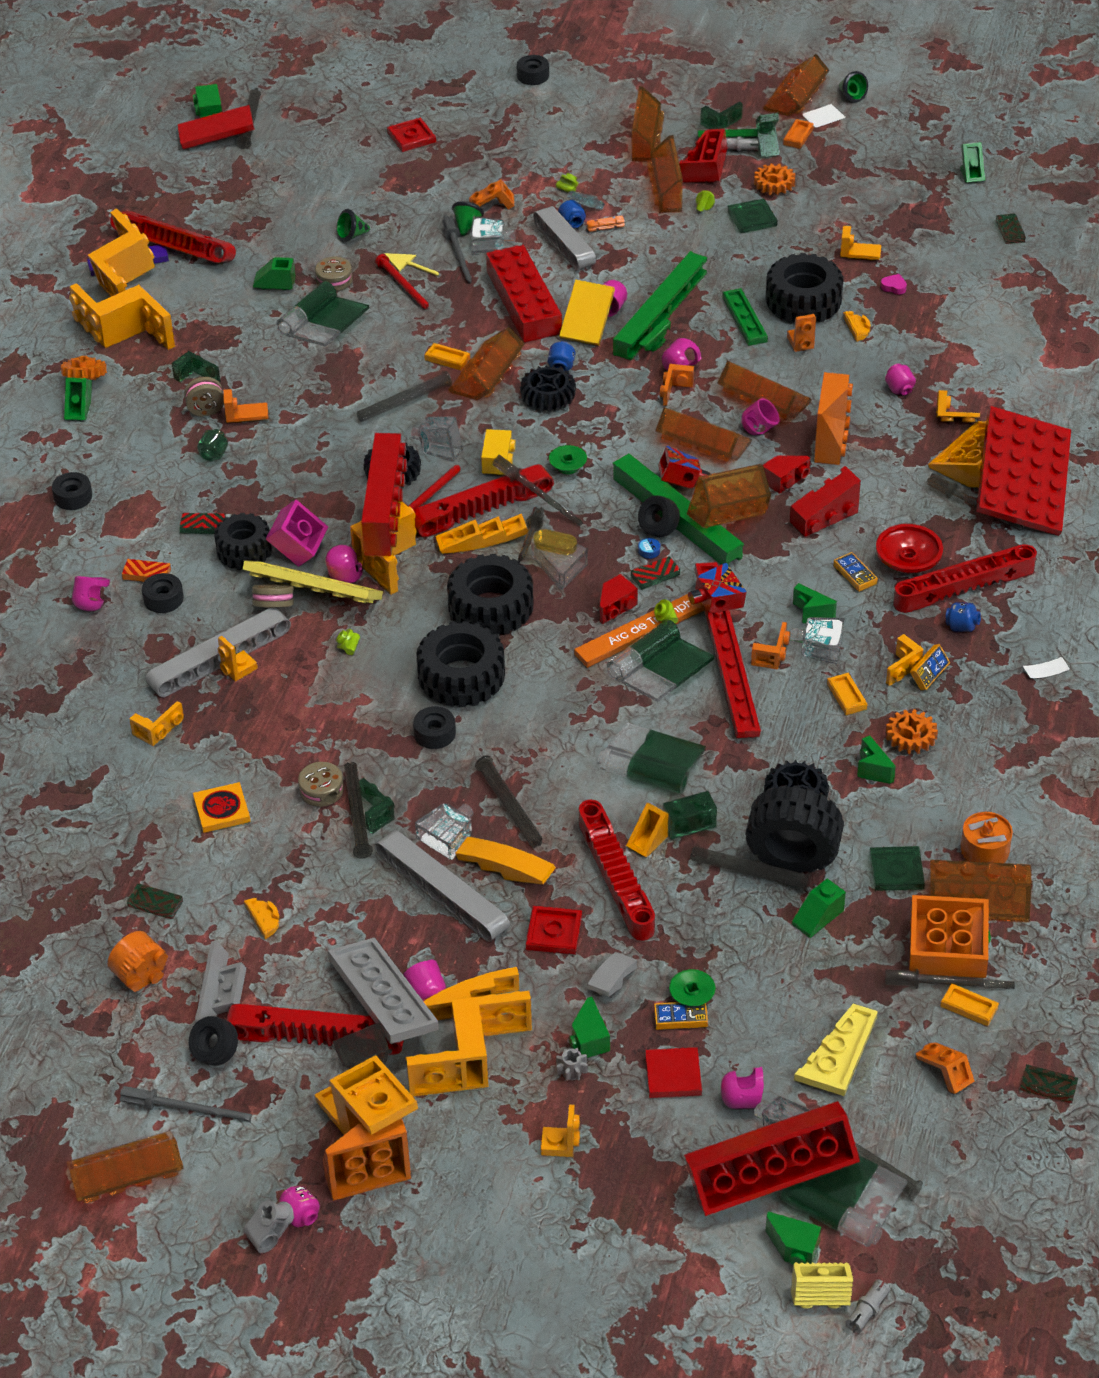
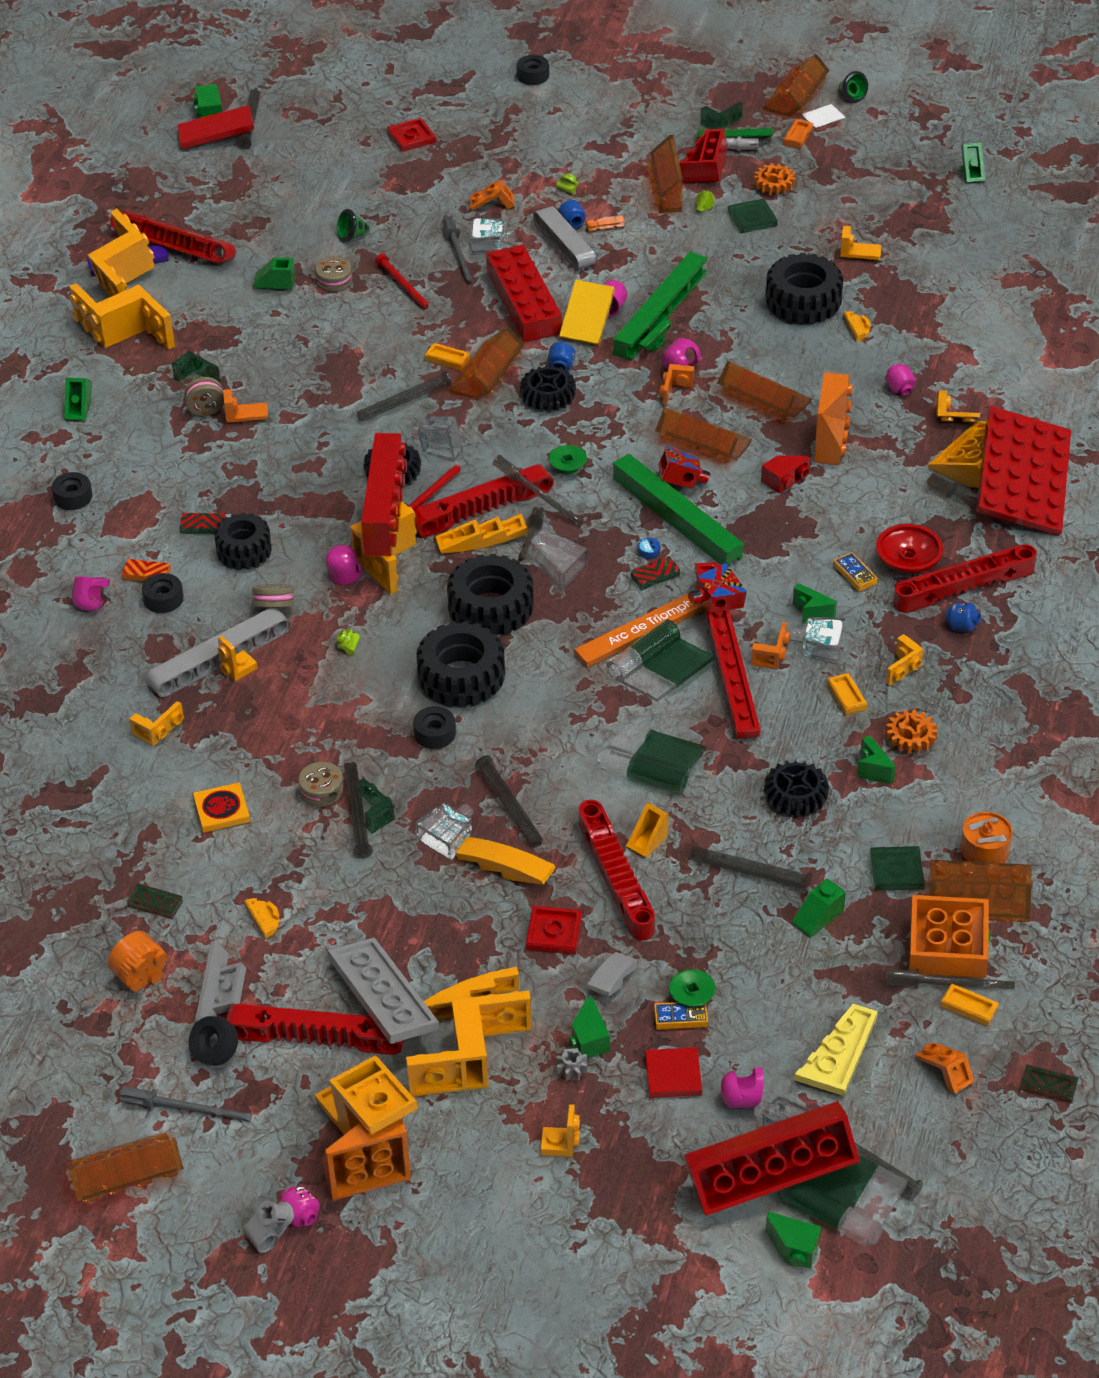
orange gear [61,356,107,380] -> none
clear green head [197,429,228,461] -> none
light yellow plate [243,561,383,603] -> none
dark pink brick [266,499,328,567] -> none
clear green door [276,281,369,347] -> none
clear smoke slope [333,1023,393,1069] -> none
light grey beam [375,830,510,942] -> none
light yellow piece [384,253,439,276] -> none
dark pink helmet [403,959,446,1001] -> none
green hat [452,201,484,235] -> none
yellow brick [481,429,516,475] -> none
clear yellow tile [534,529,577,555] -> none
clear light blue tile [567,191,605,210] -> none
red slope [600,574,638,624] -> none
clear orange slope [632,86,665,162] -> none
black tyre [638,495,680,537] -> none
lime plate [654,599,678,624] -> none
clear green brick [663,791,717,839] -> none
clear orange slope [687,464,771,528] -> none
green tile [722,288,768,346] -> none
dark pink helmet [741,399,780,435] -> none
black tyre [745,785,844,874] -> none
clear green bracket [755,113,780,158] -> none
orange bracket [787,314,816,352] -> none
red wedge [790,466,861,537] -> none
light yellow brick [791,1262,853,1308] -> none
light grey pin [845,1279,890,1333] -> none
dark pink tile [881,274,907,295] -> none
tile [910,644,950,690] -> none
tile [996,213,1026,244] -> none
white sticker [1023,657,1069,678] -> none

